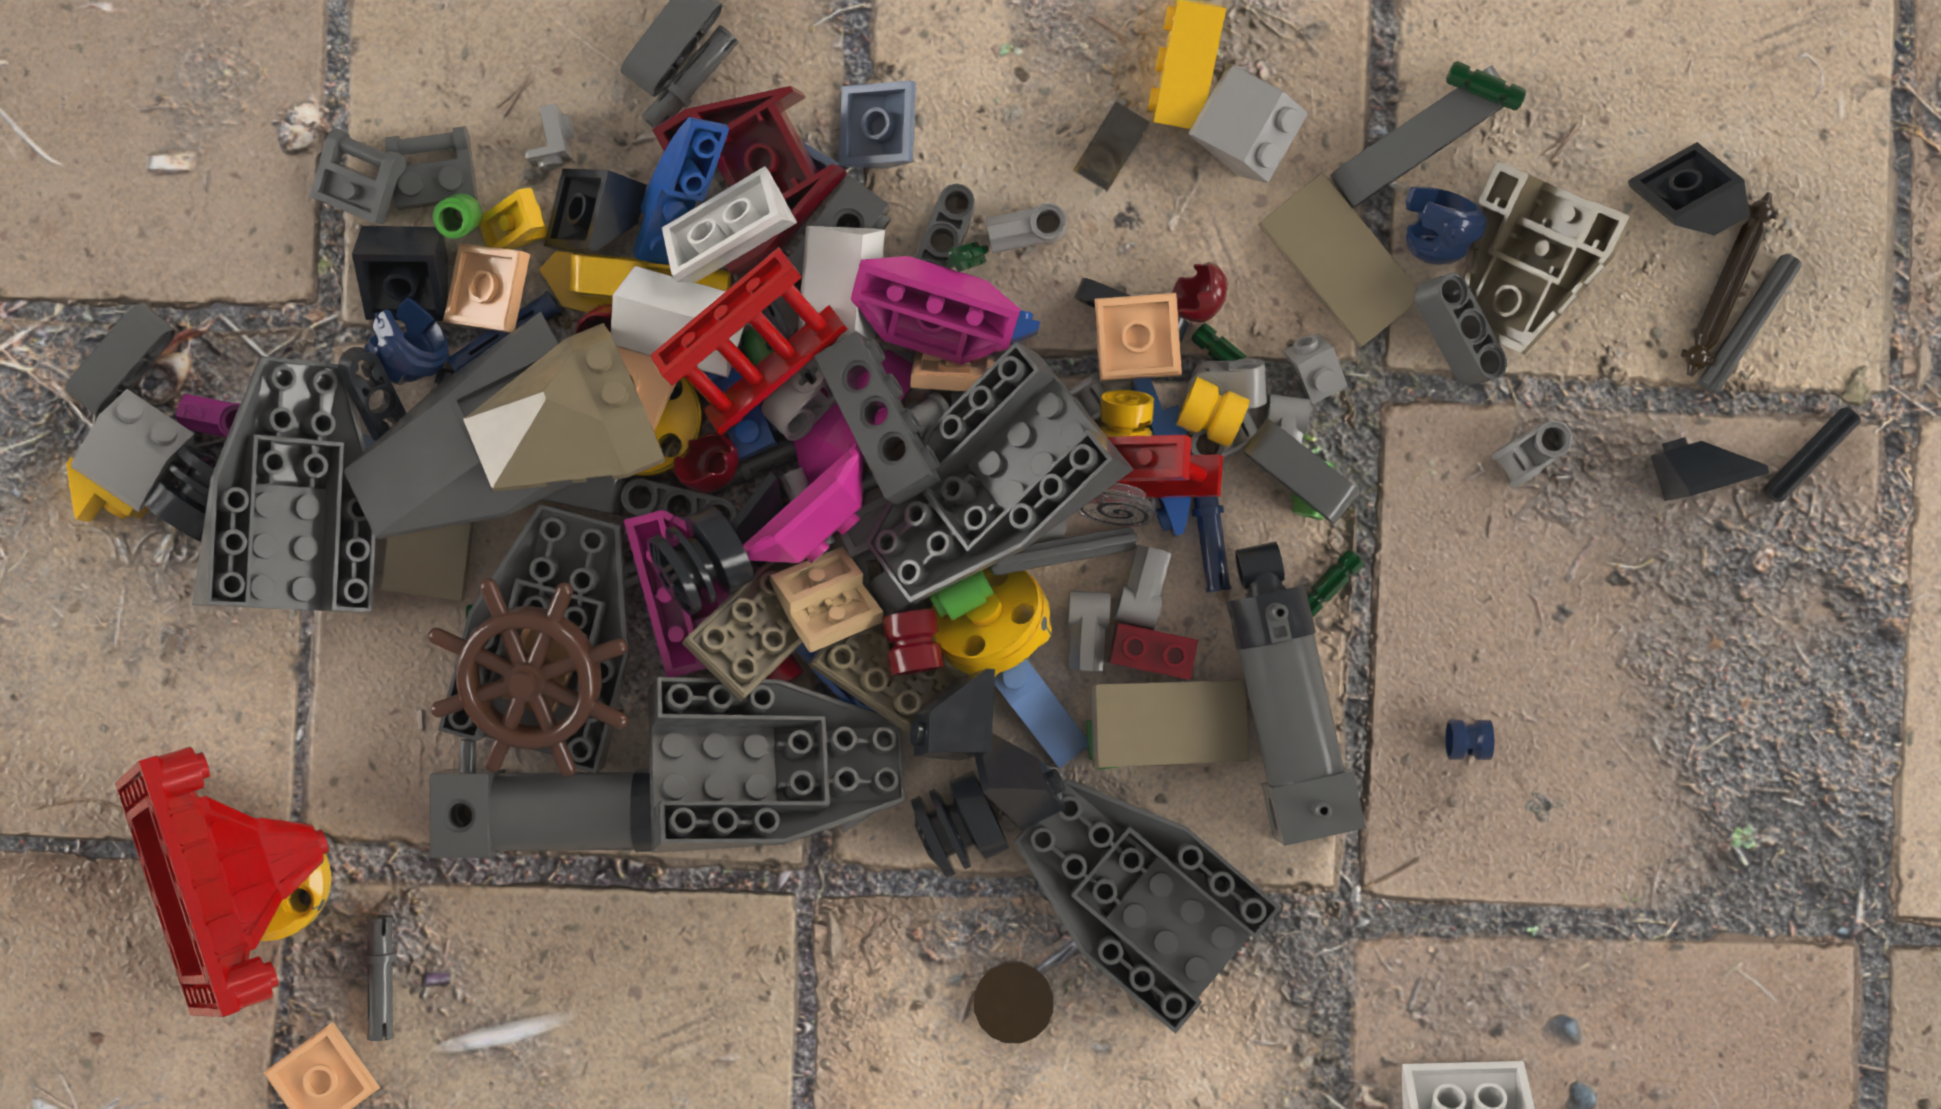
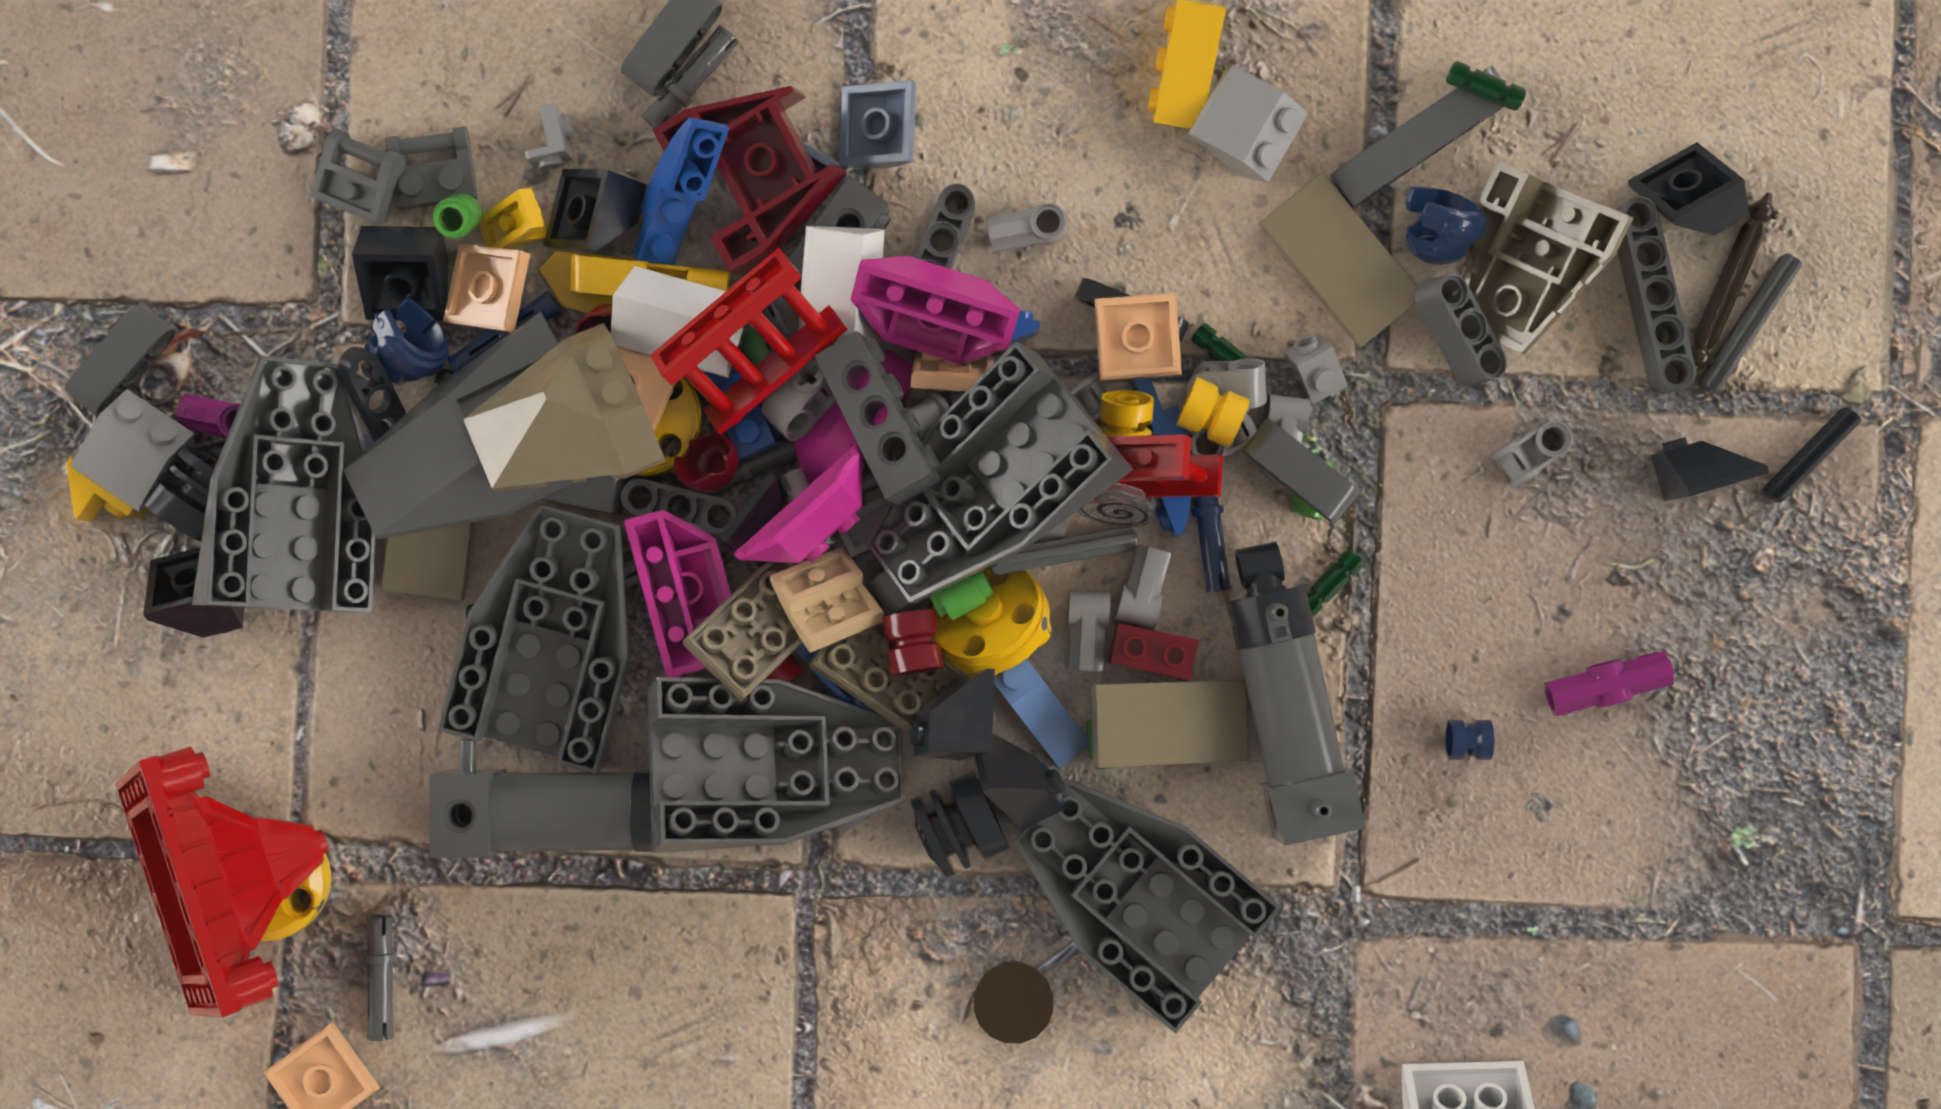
reddish brown brick [428,578,629,777] -> none
black wheel [647,505,754,615] -> none
white slope [662,166,797,283] -> none
dark green axle [945,241,990,272] -> none
clear smoke slope [1073,101,1150,192] -> none
dark red hair [1172,262,1228,323] -> none
none -> black slope [143,547,245,638]
none -> magenta piece [1544,651,1675,716]
none -> dark grey beam [1615,196,1696,394]

